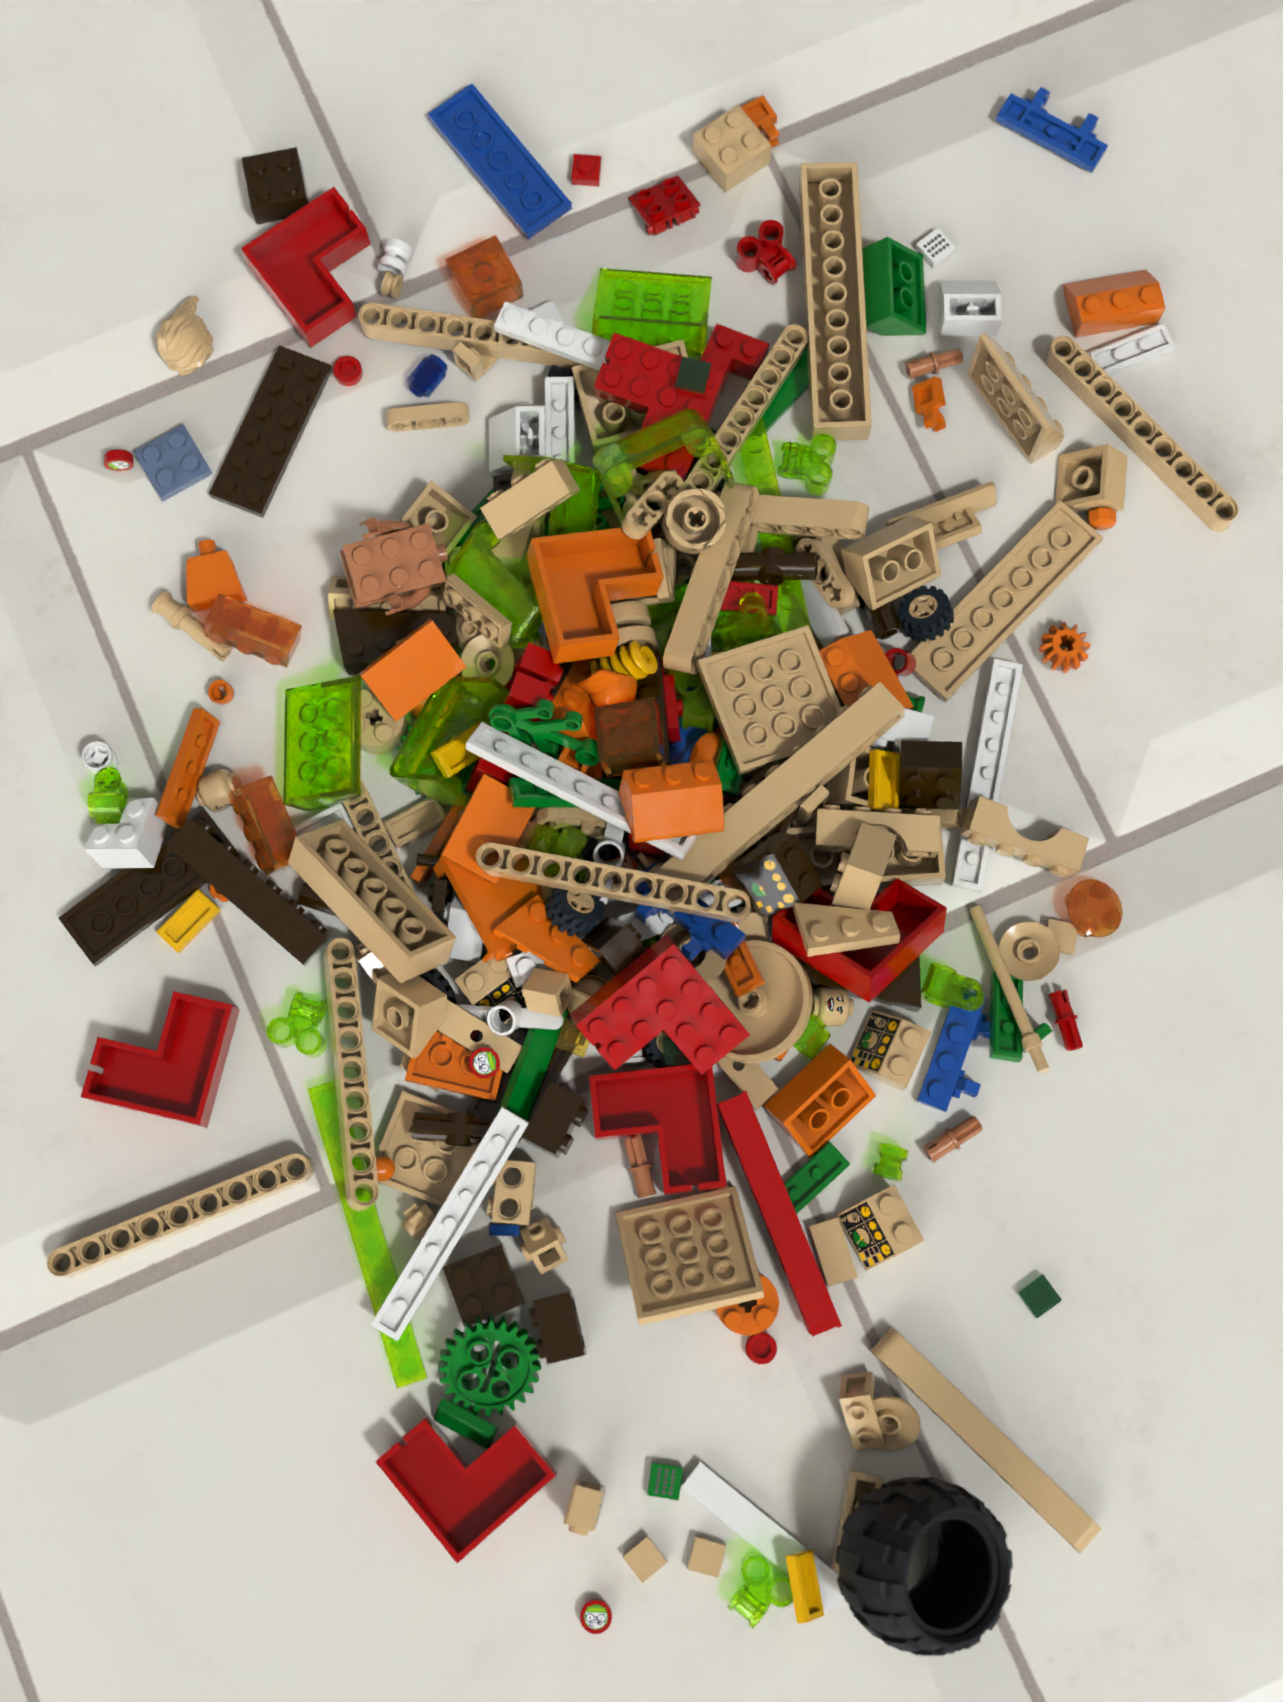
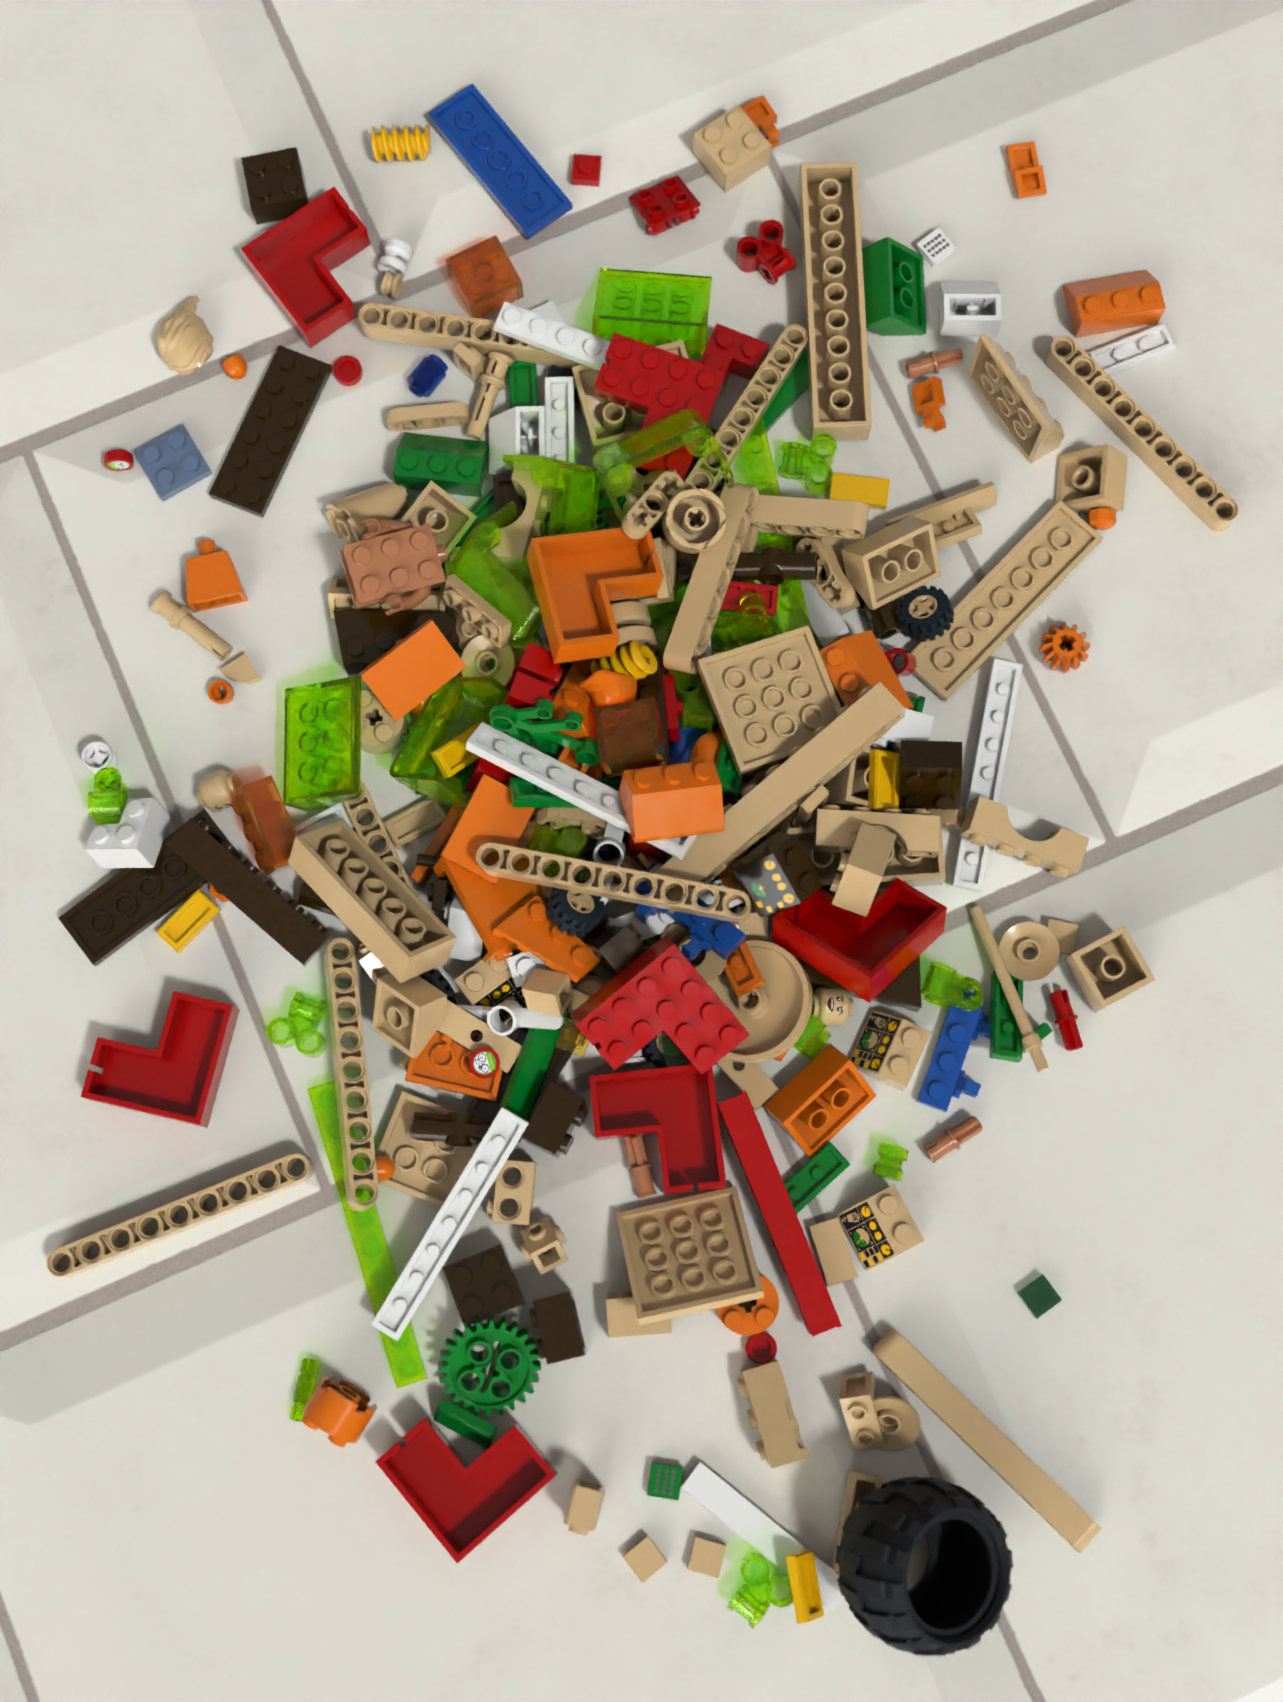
orange plate [155,708,220,828] -> none
clear orange brick [205,594,302,668] -> none
tan gear [402,1203,437,1241] -> none
tan brick [480,458,581,540] -> none
blue piece [489,1225,519,1236] -> none
tile [580,1599,612,1634] -> none
clear green tile [675,357,711,395] -> none
tan wing [793,903,900,957] -> none
blue hinge [996,87,1108,173] -> none
clear orange dish [1064,879,1123,938] -> none
none -> tan tile [220,653,262,684]
none -> orange hinge [222,354,247,380]
none -> clear neon green axle [289,1358,320,1422]
none -> orange brick [301,1375,377,1447]
none -> tan cone [326,482,409,544]
none -> yellow piece [372,124,431,162]
none -> green slope [393,432,489,498]
none -> tan pin [464,351,513,441]
none -> green tile [508,361,539,409]
none -> tan brick [606,1291,671,1338]
none -> tan wedge [737,1360,809,1469]
none -> yellow tile [829,473,890,510]
none -> orange slope [1005,141,1047,199]
none -> tan brick [1065,926,1155,1012]

